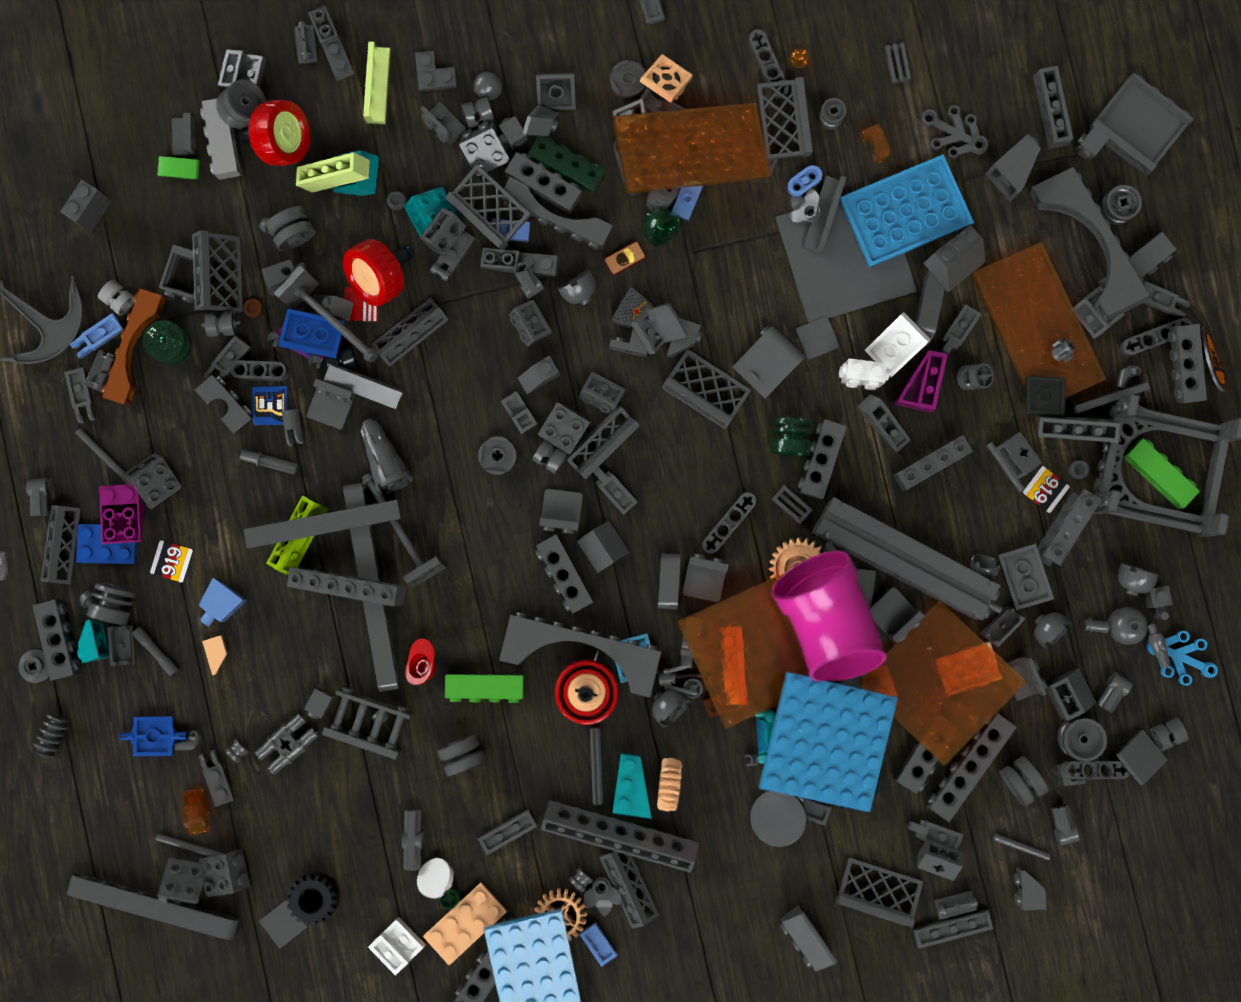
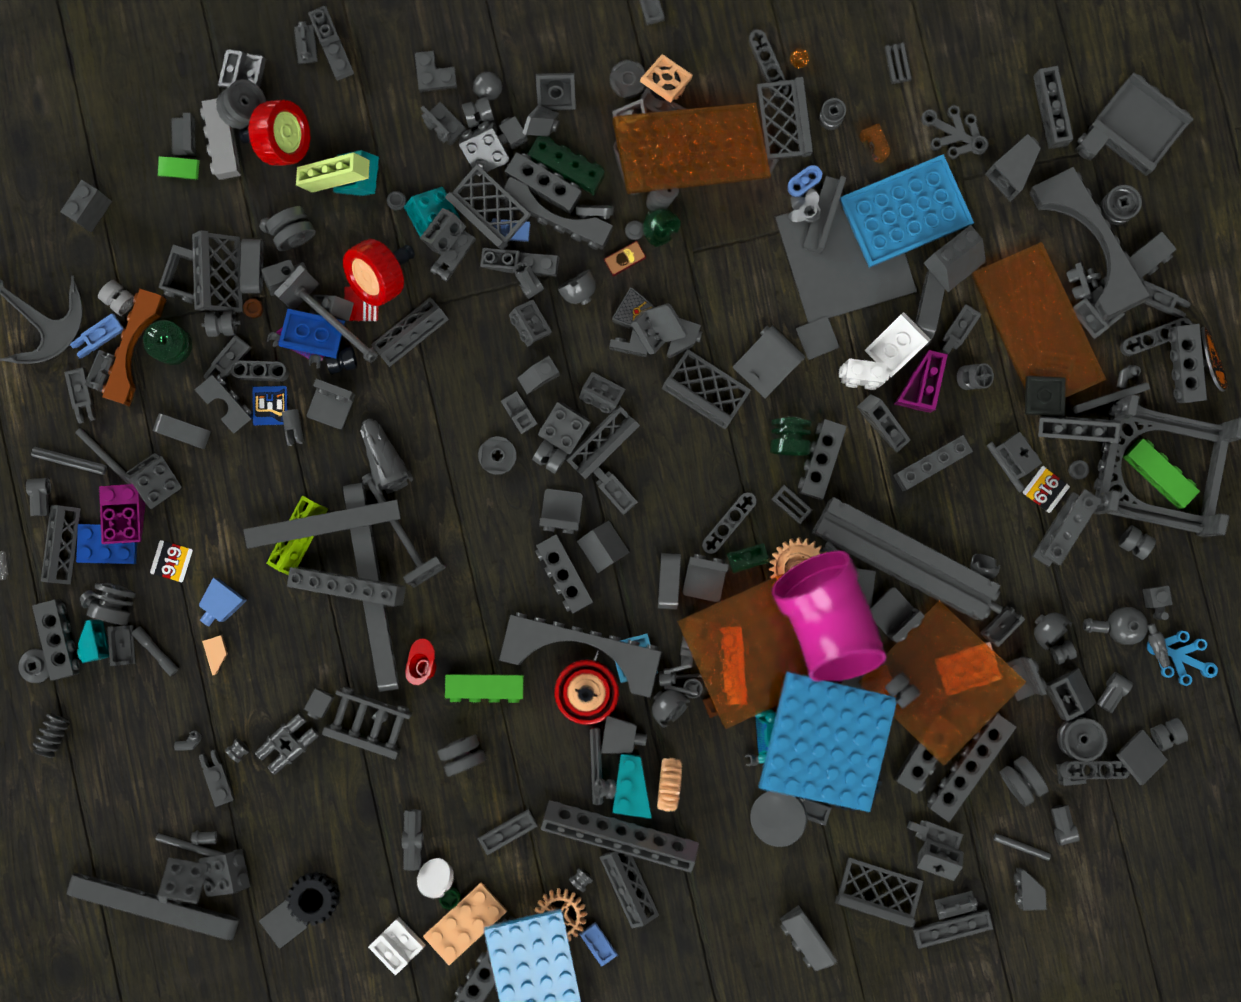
blue plate [119,716,188,756] -> none
clear orange slope [182,787,209,836] -> none
dark grey axle [240,448,298,475] -> none
tile [323,362,403,409] -> none
yellowish green fence [363,42,391,124] -> none
dark grey plate [583,877,622,917] -> none
medium blue plate [671,178,703,221] -> none
dark grey plate [998,544,1054,610] -> none
dark grey gear [1051,338,1076,363] -> none
dark grey cylinder [1118,563,1159,596] -> none
none -> dark grey axle [31,447,107,475]
none -> dark grey beam [152,413,211,450]
none -> dark grey pin [191,830,217,846]
none -> dark grey beam [240,239,264,294]
none -> dark grey plate [576,205,614,219]
none -> dark grey wheel [593,778,616,799]
none -> dark grey torso [601,715,647,753]
none -> dark grey plate [625,221,644,240]
none -> clear green brick [727,543,770,573]
none -> dark grey wheel [884,671,922,709]
none -> dark grey wheel [1050,640,1077,665]
none -> dark grey hips [1067,262,1102,300]
none -> dark grey wheel [1118,525,1156,560]

